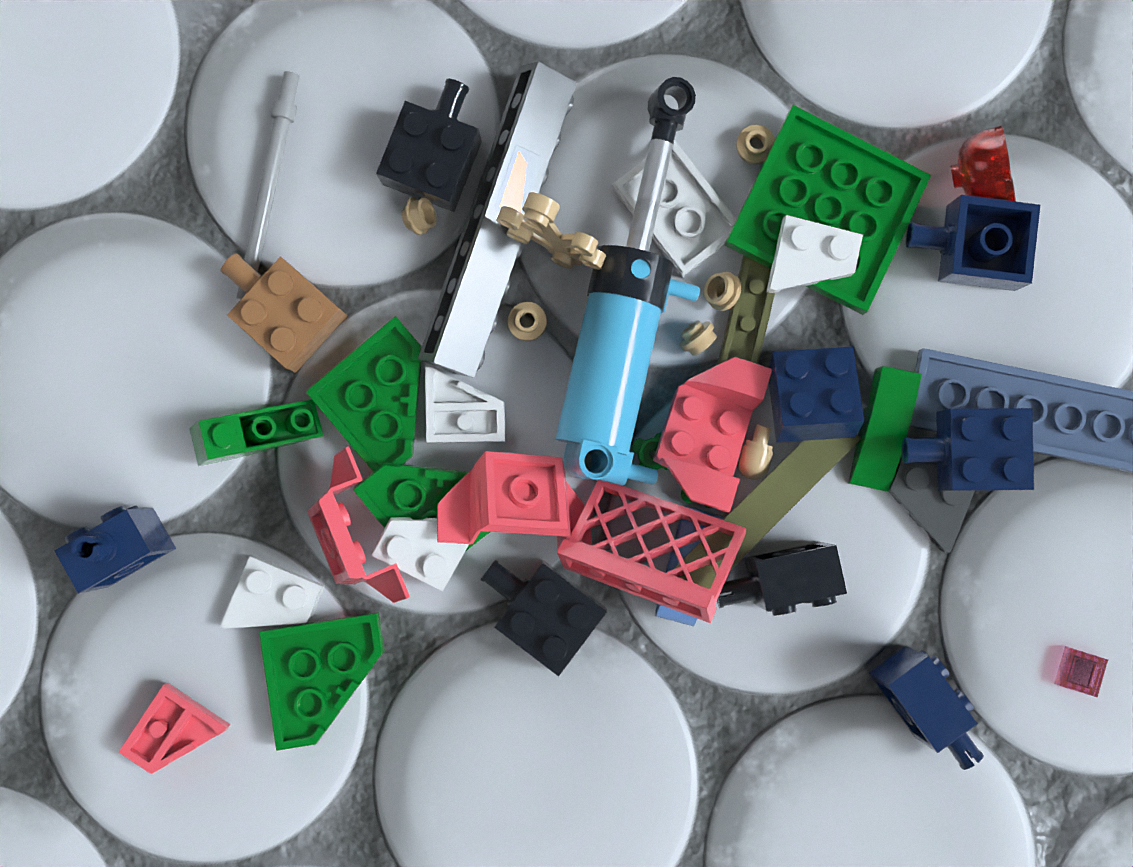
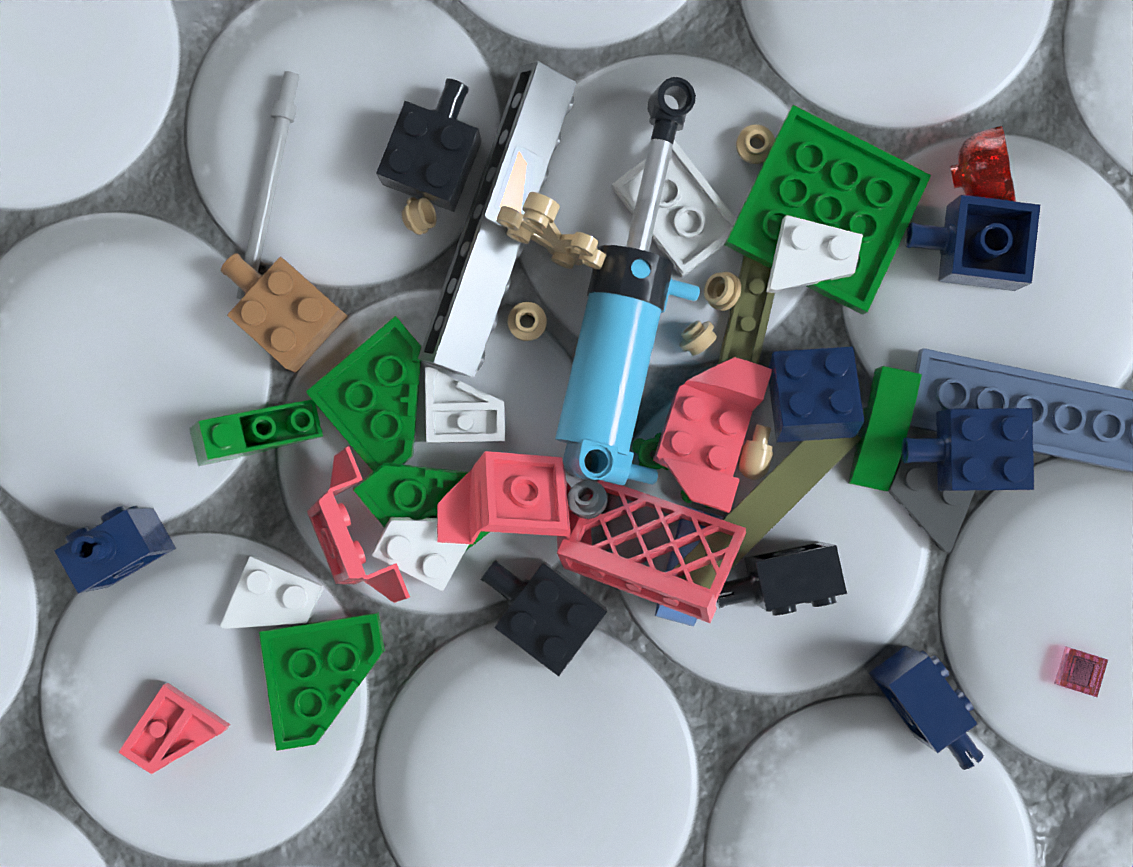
none -> dark grey plate [567,480,607,519]

